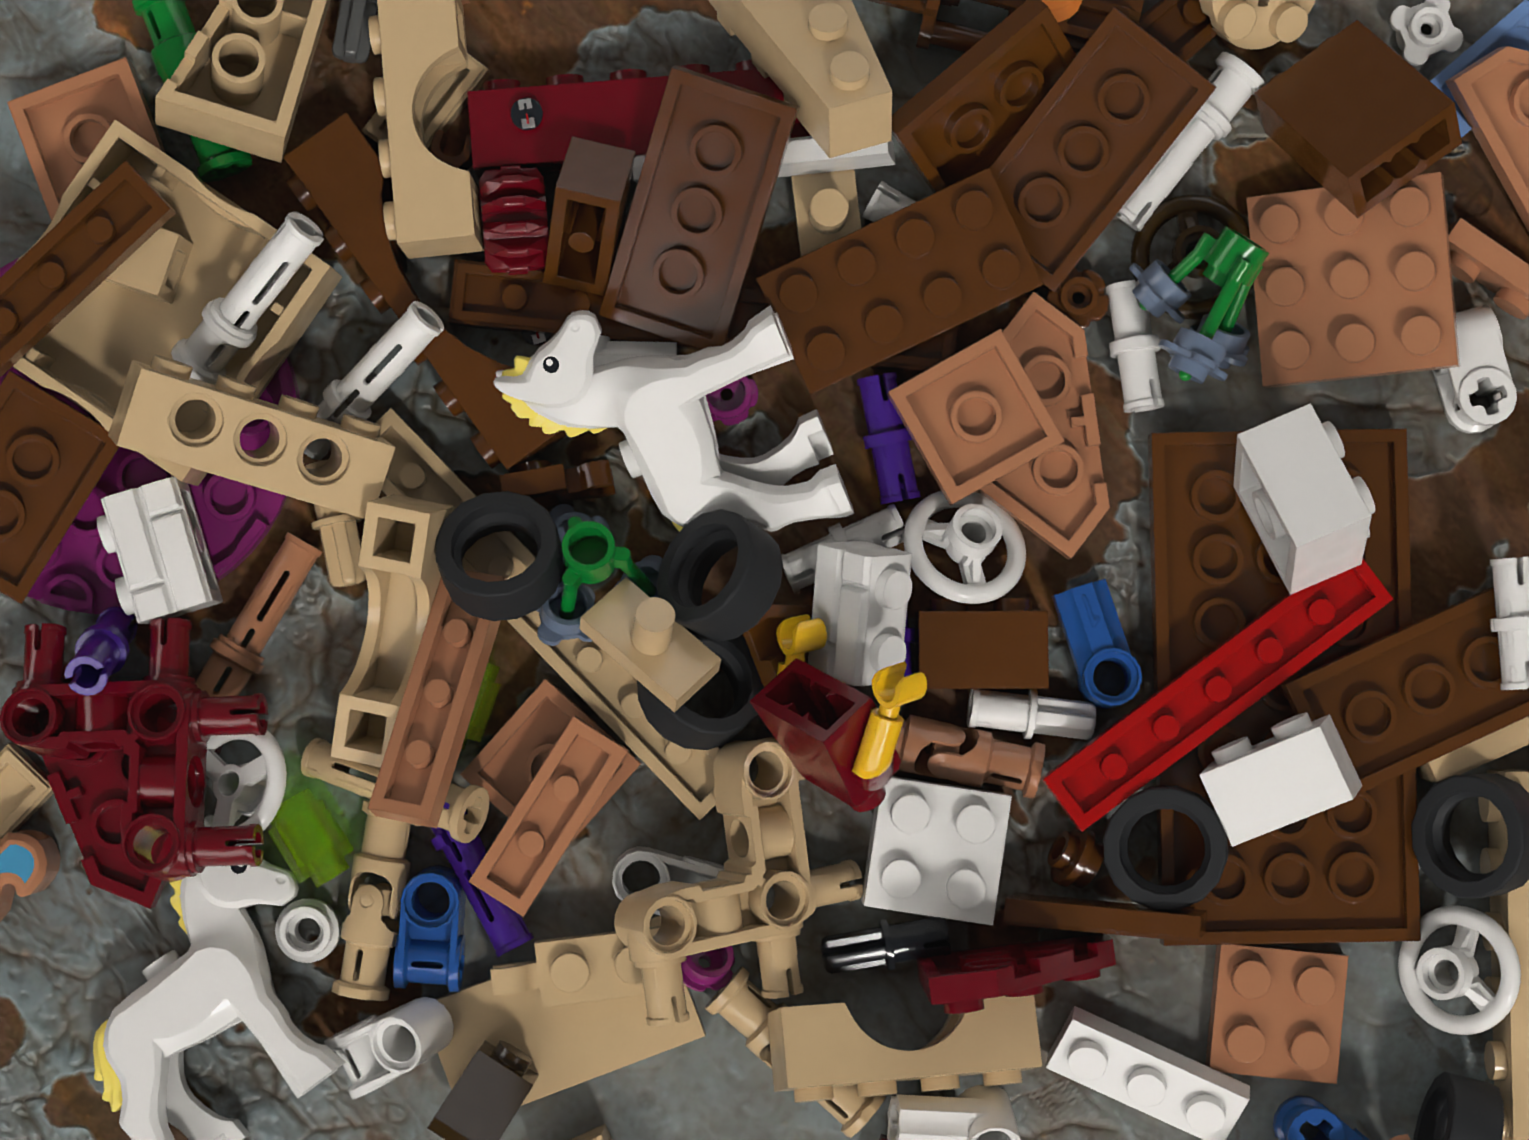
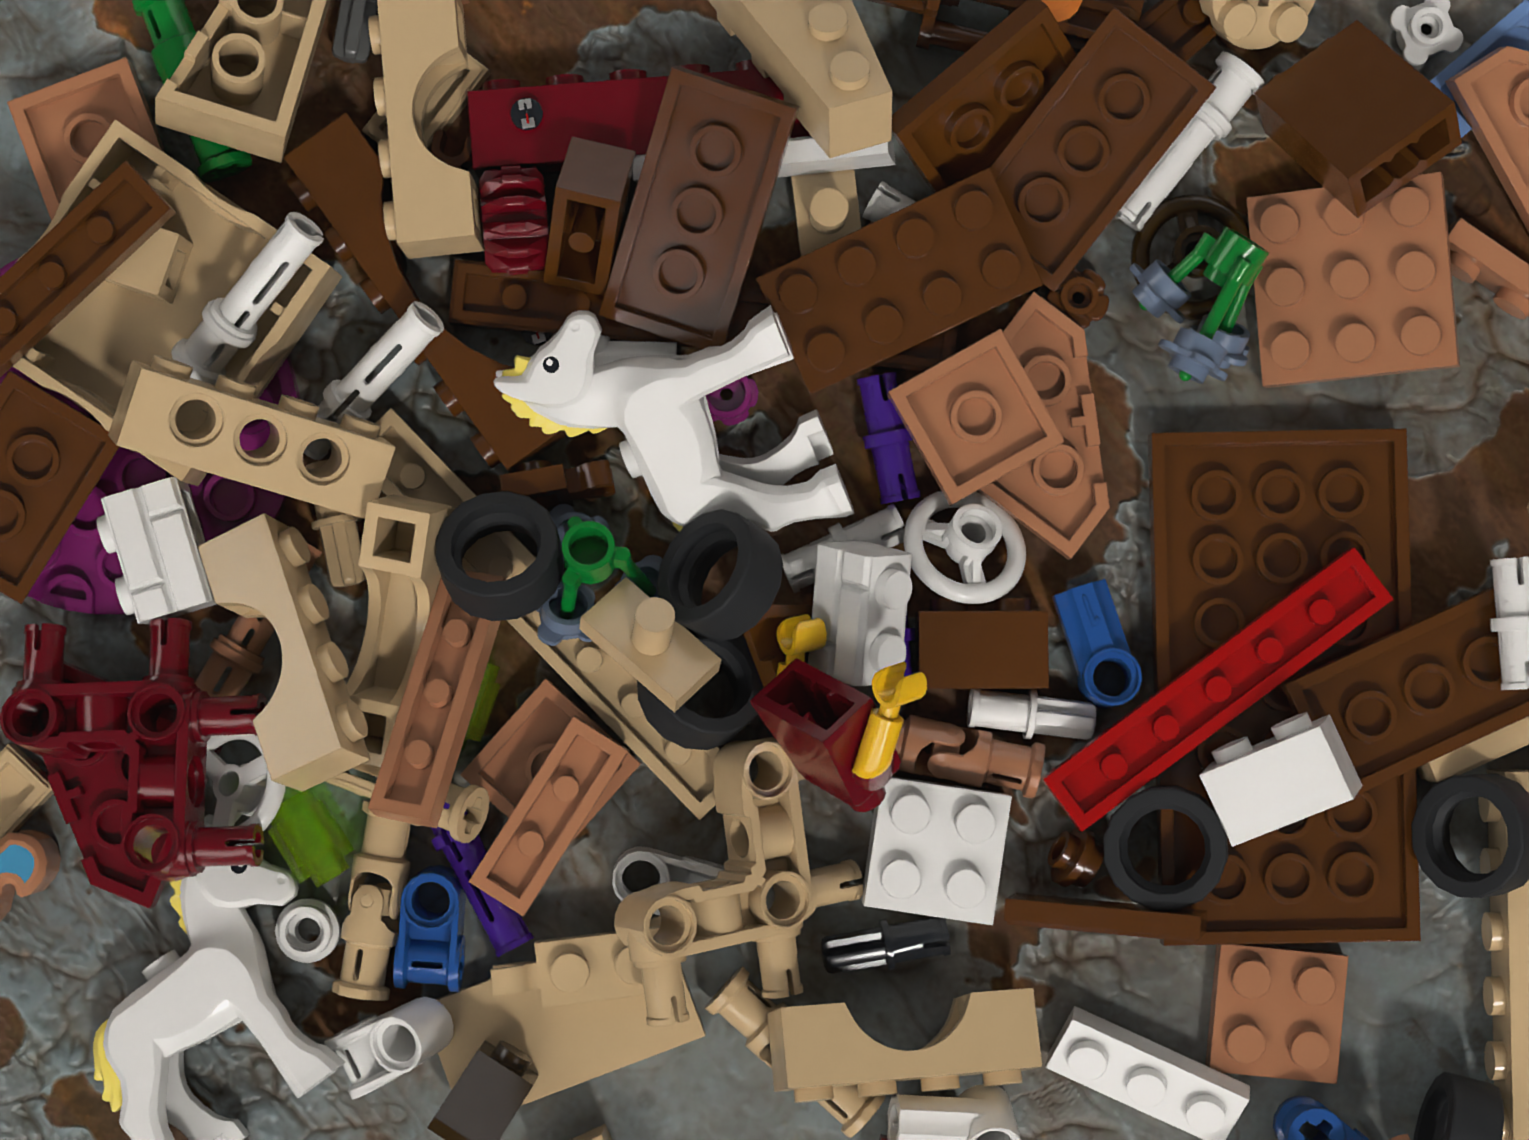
dark purple pin [64,606,138,696] -> none
magenta plate [681,946,735,992] -> none
dark red plate [916,933,1116,1014] -> none
white pin [1105,280,1165,413] -> none
white brick [1233,403,1375,595] -> none
white piece [1398,905,1521,1035] -> none
white piece [1432,305,1517,434] -> none
none -> tan arch [197,513,370,792]

